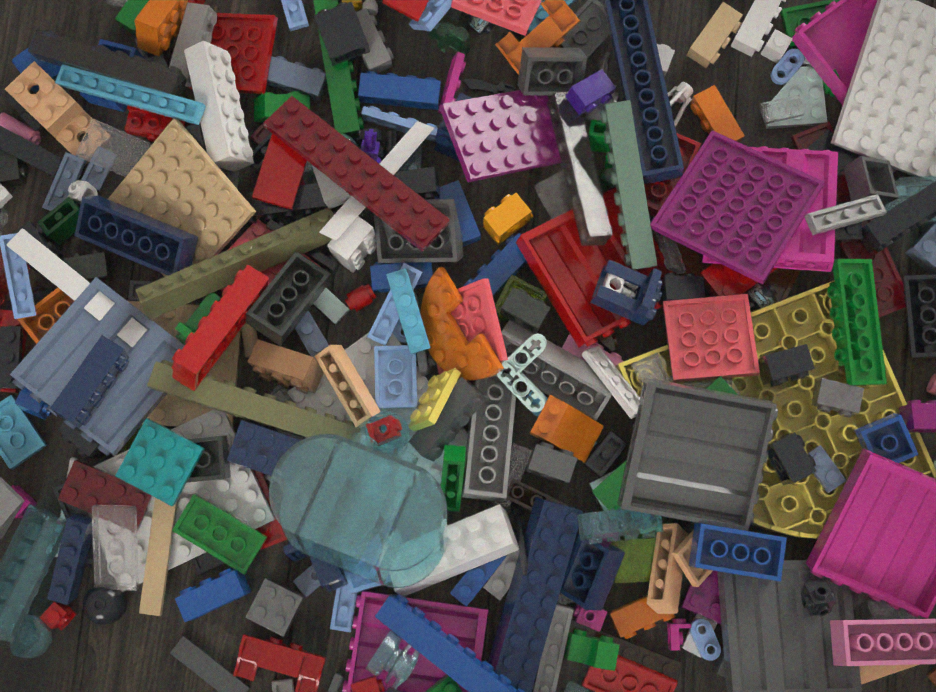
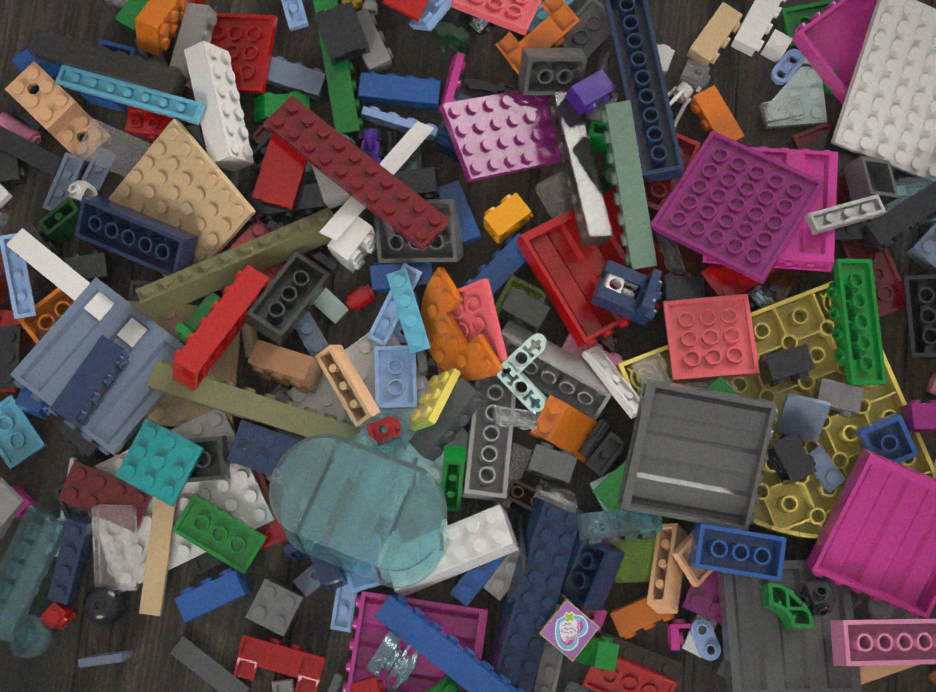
none -> sand blue tile [78,649,133,668]
none -> clear plate [492,406,538,430]
none -> clear tile [534,479,578,513]
none -> tile [538,599,600,662]
none -> black axle [577,418,610,459]
none -> clear brick [678,59,711,93]
none -> green brick [760,583,814,630]
none -> sand blue tile [775,392,831,442]

